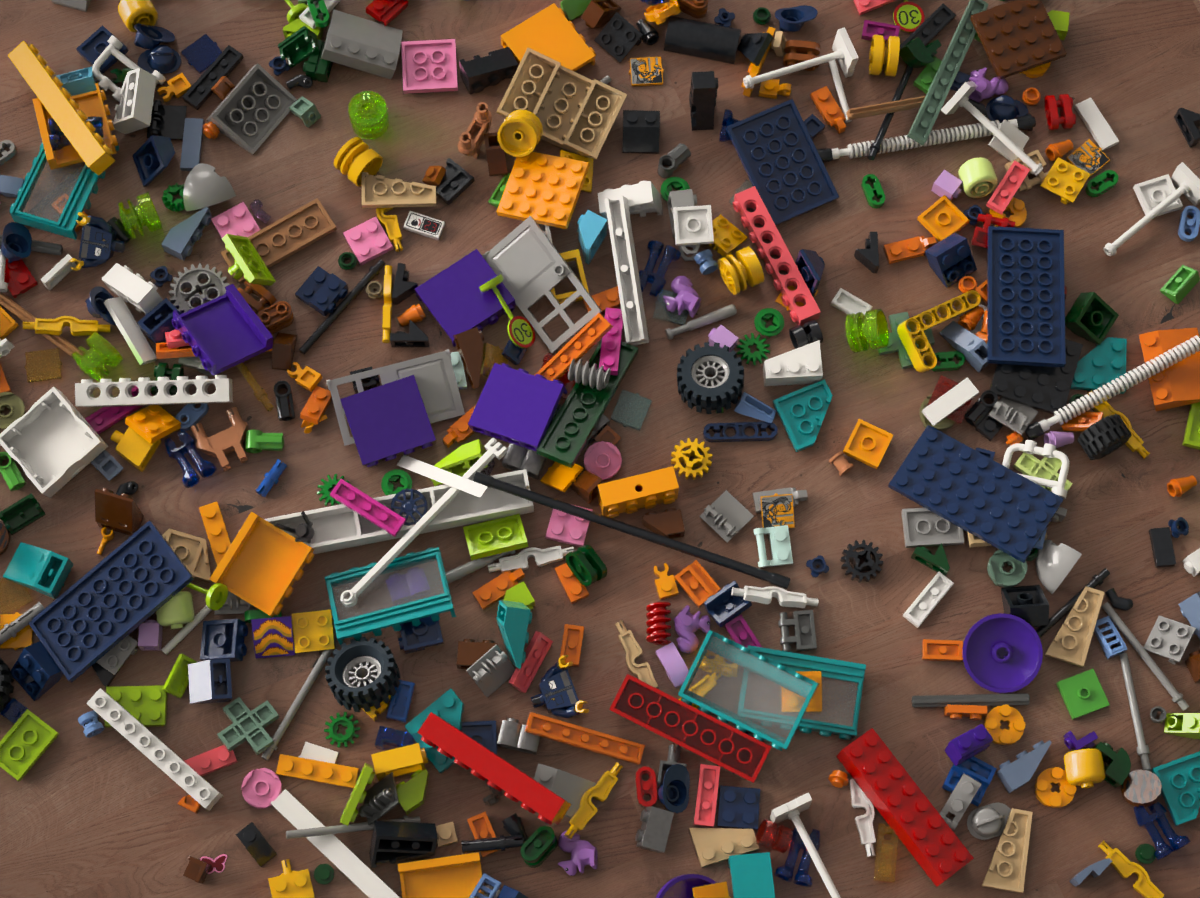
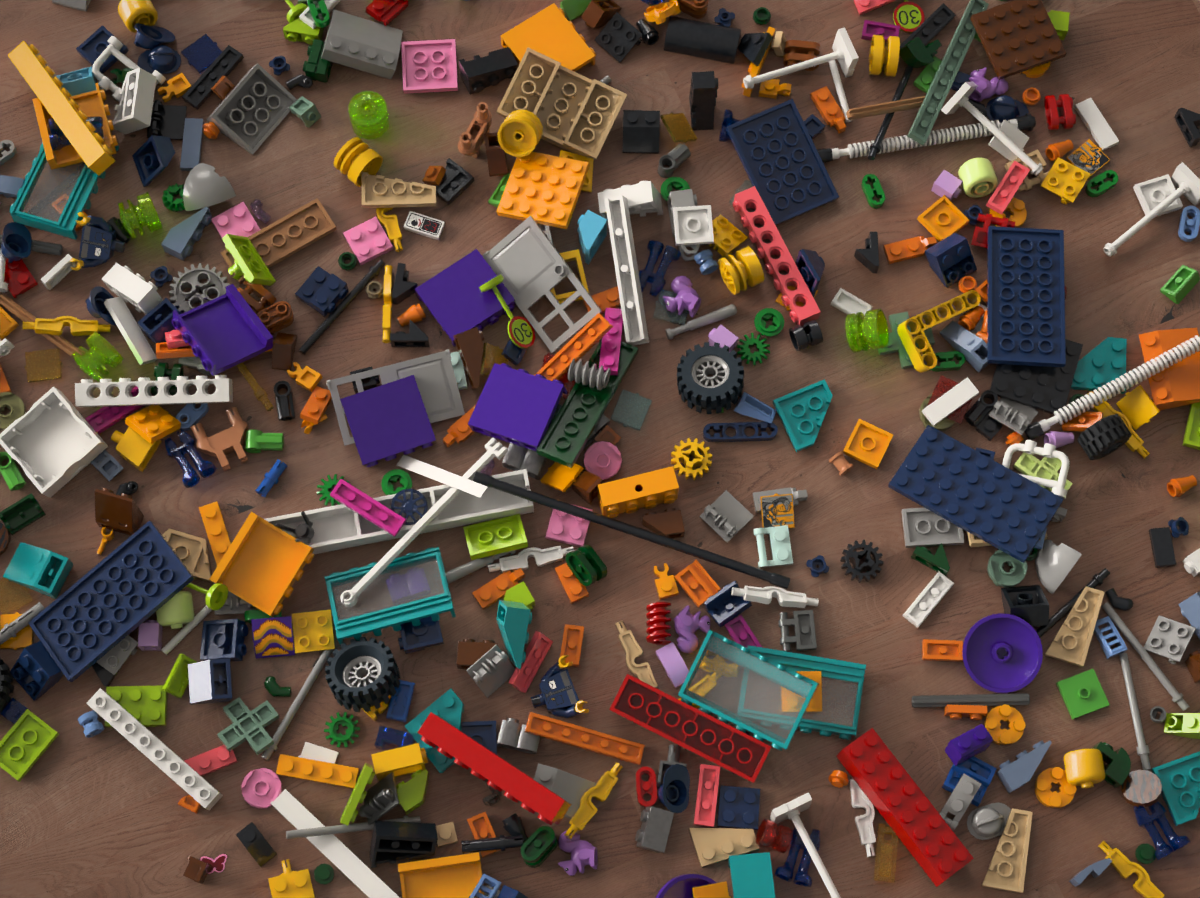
dark green hinge [278,26,319,68] -> none
lime slope [430,439,488,486] -> none
piece [629,57,664,86] -> none
white wedge [763,340,823,386] -> none
dark blue piece [775,5,818,32] -> none
dark purple bracket [1064,731,1098,751] -> none
dark green slope [1065,292,1119,345] -> none
none -> dark green arm [264,676,291,697]
none -> clear yellow piece [660,112,697,143]
none -> yellow piece [1116,385,1160,430]

